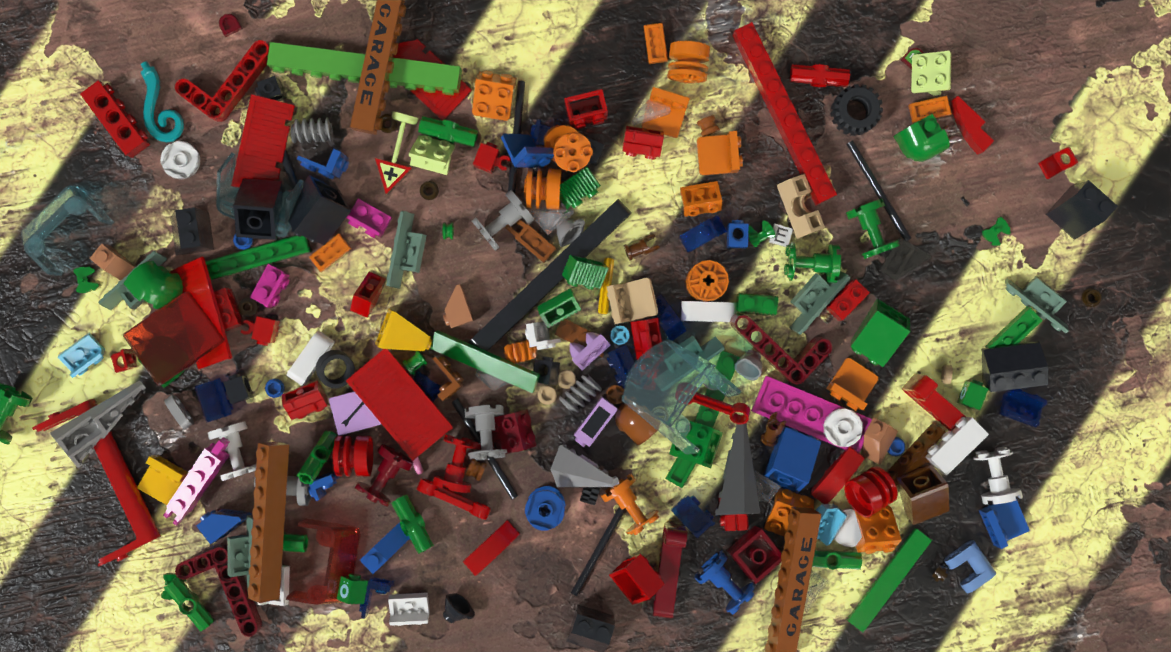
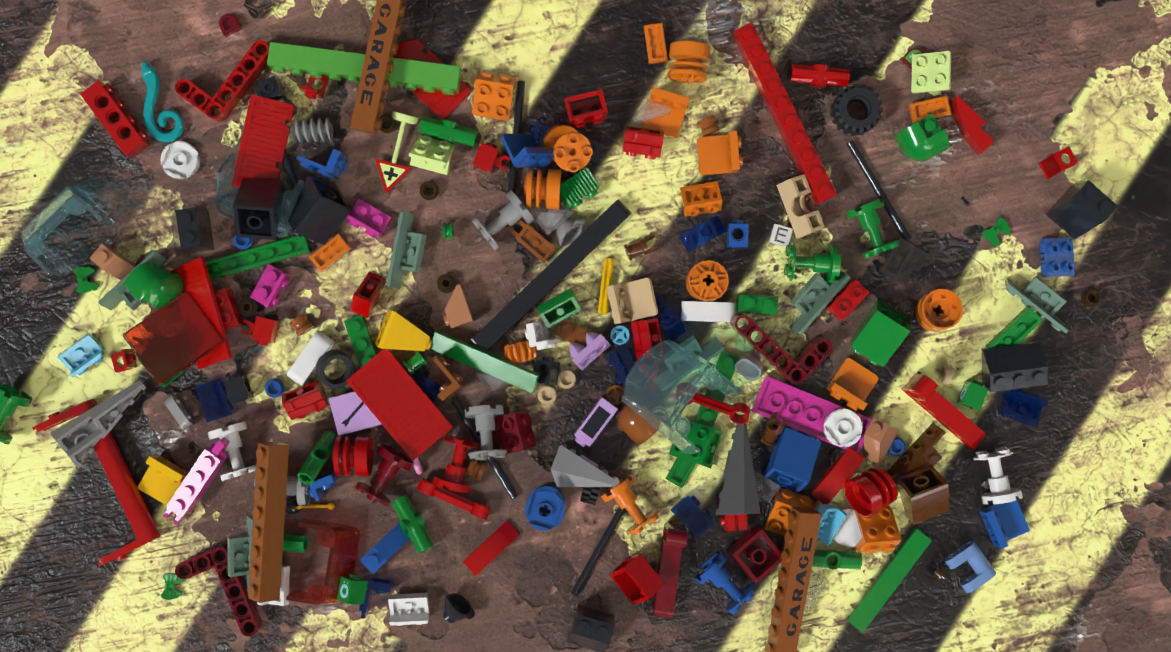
green piece [163,577,215,632] -> none
blue slope [196,509,252,544] -> none
light grey piece [559,374,602,414] -> none
green brick [562,255,609,290] -> none
green piece [748,221,776,247] -> none
white brick [925,417,989,475] -> none
none -> hinge [287,499,335,514]
none -> dark orange wheel [289,313,314,337]
none -> red bracket [299,76,329,100]
none -> green plate [344,315,377,368]
none -> dark brown plate [437,274,456,293]
none -> orange wheel [915,289,963,332]
none -> blue hinge [1039,238,1075,278]

